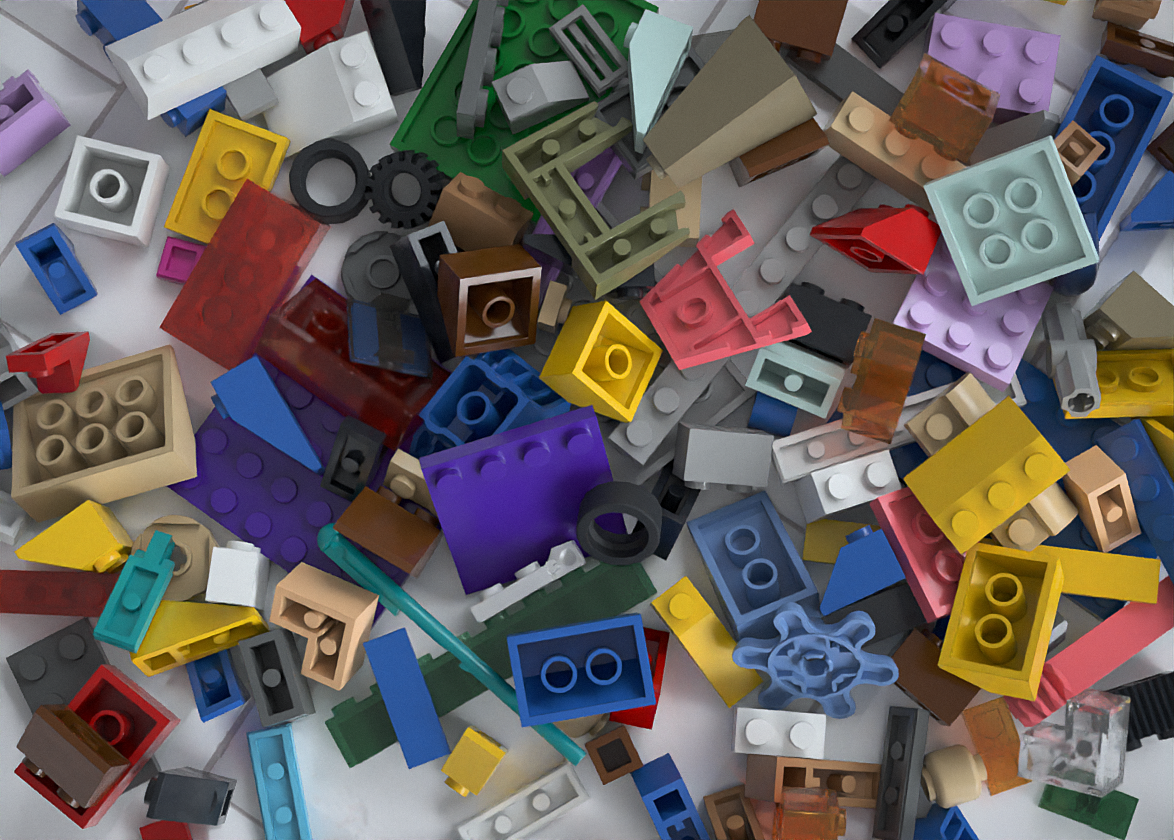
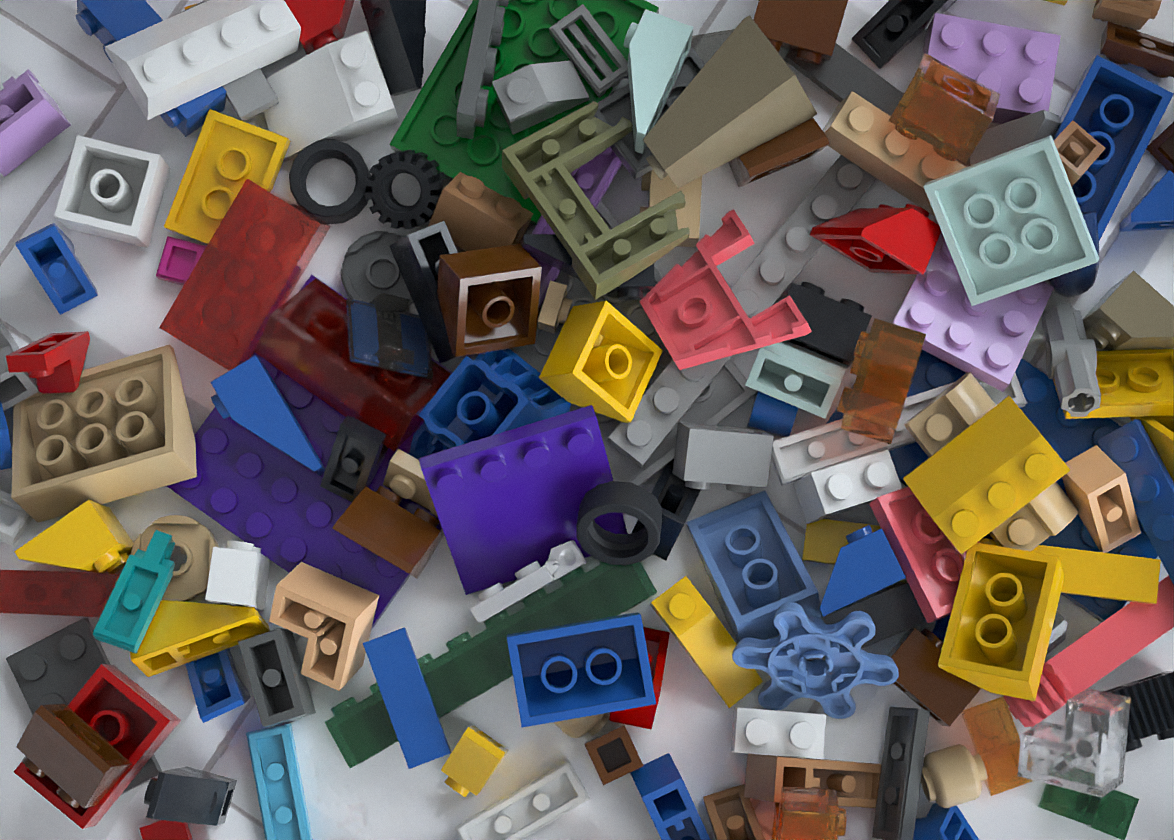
teal bar [317,523,587,767] -> none

